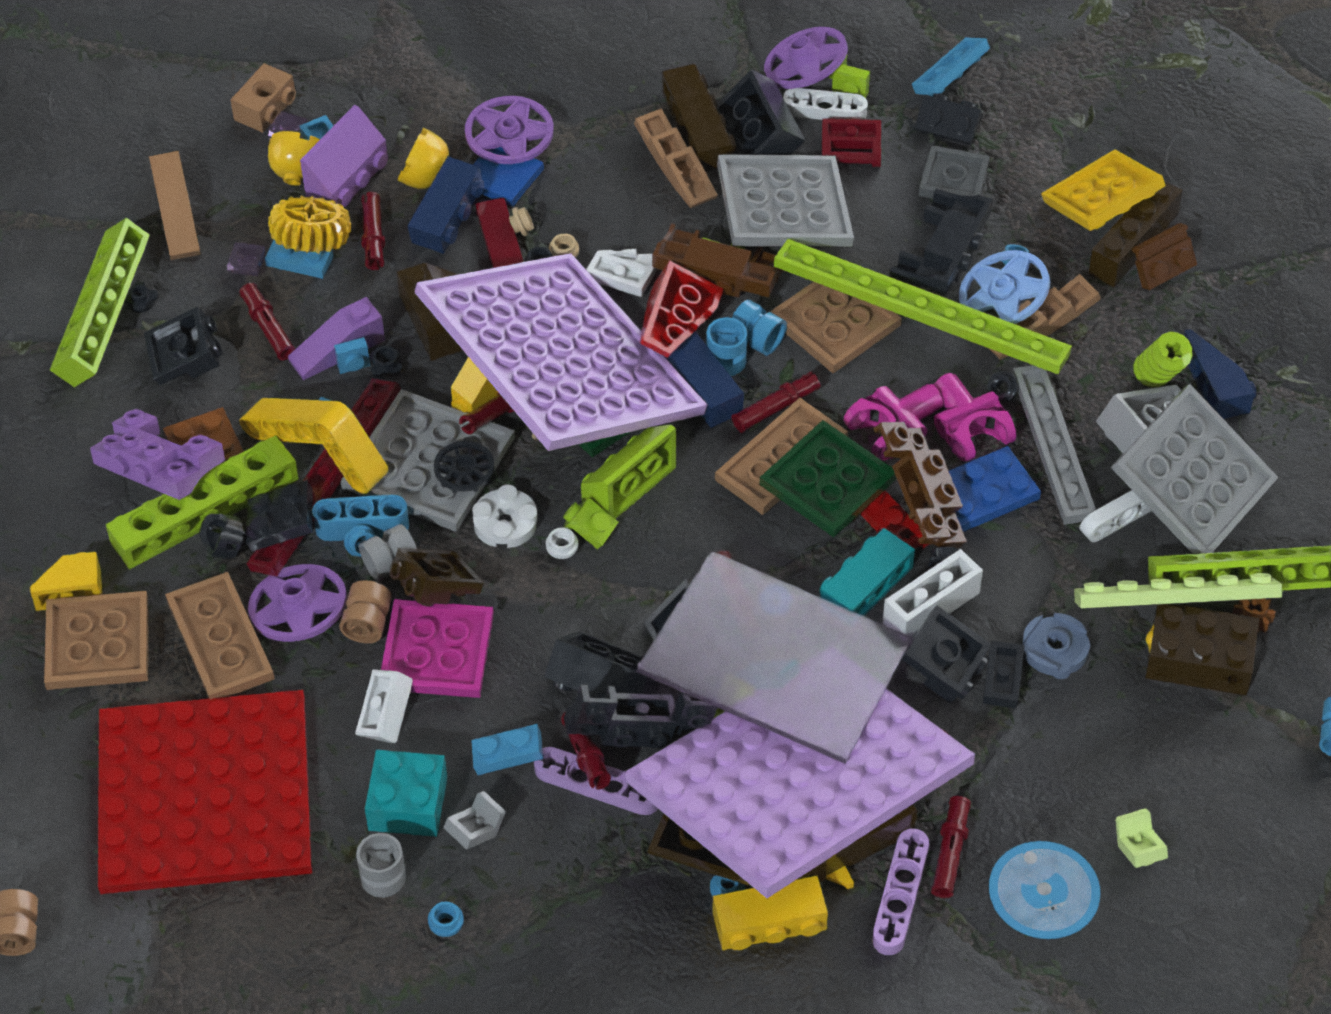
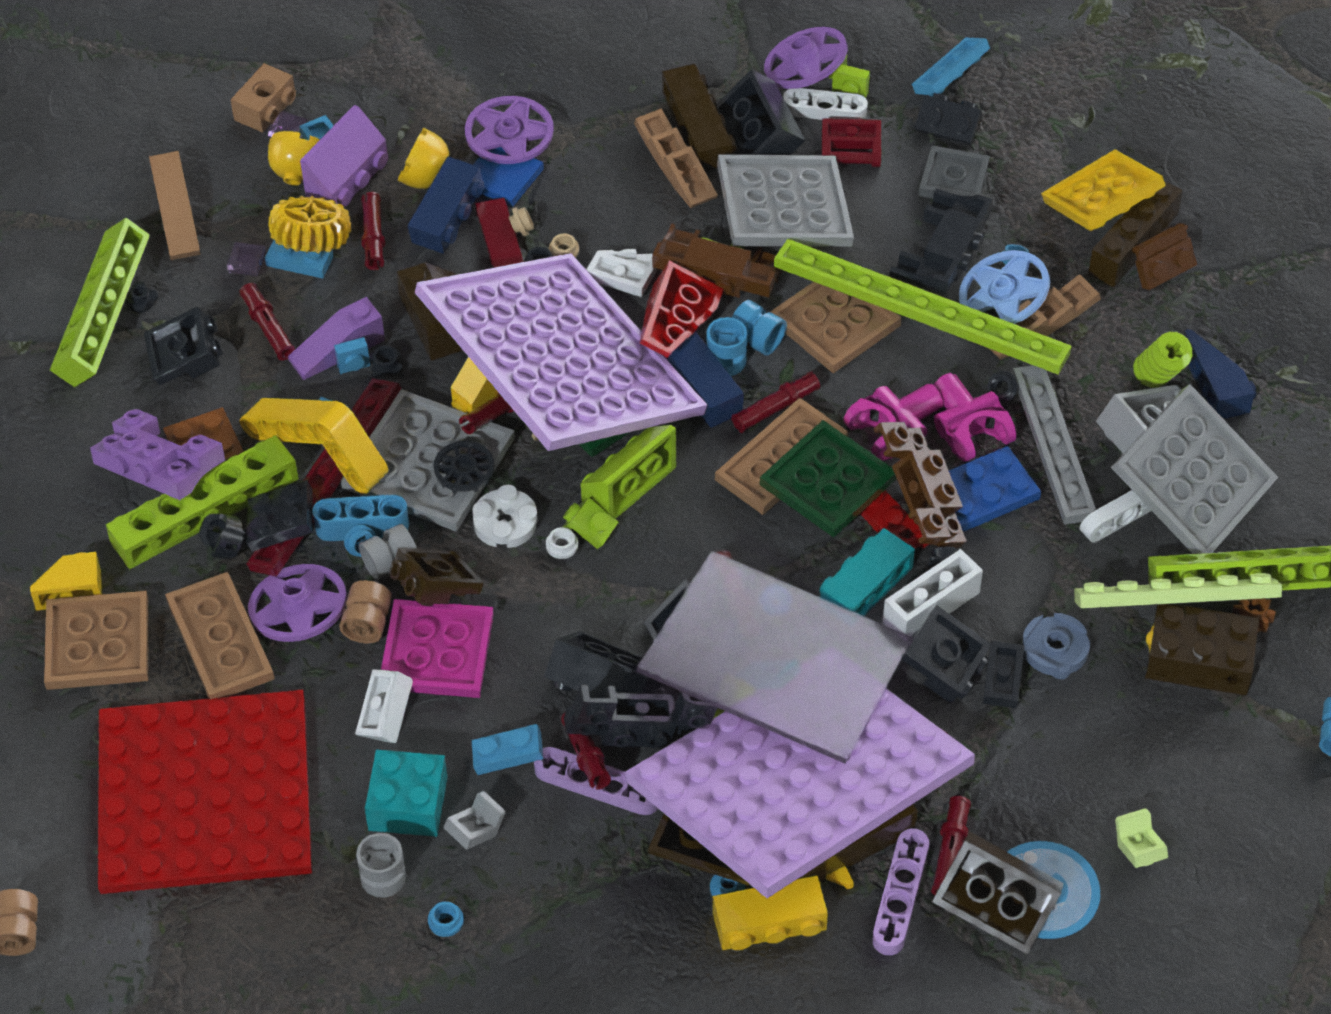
none -> dark brown slope [932,832,1064,954]

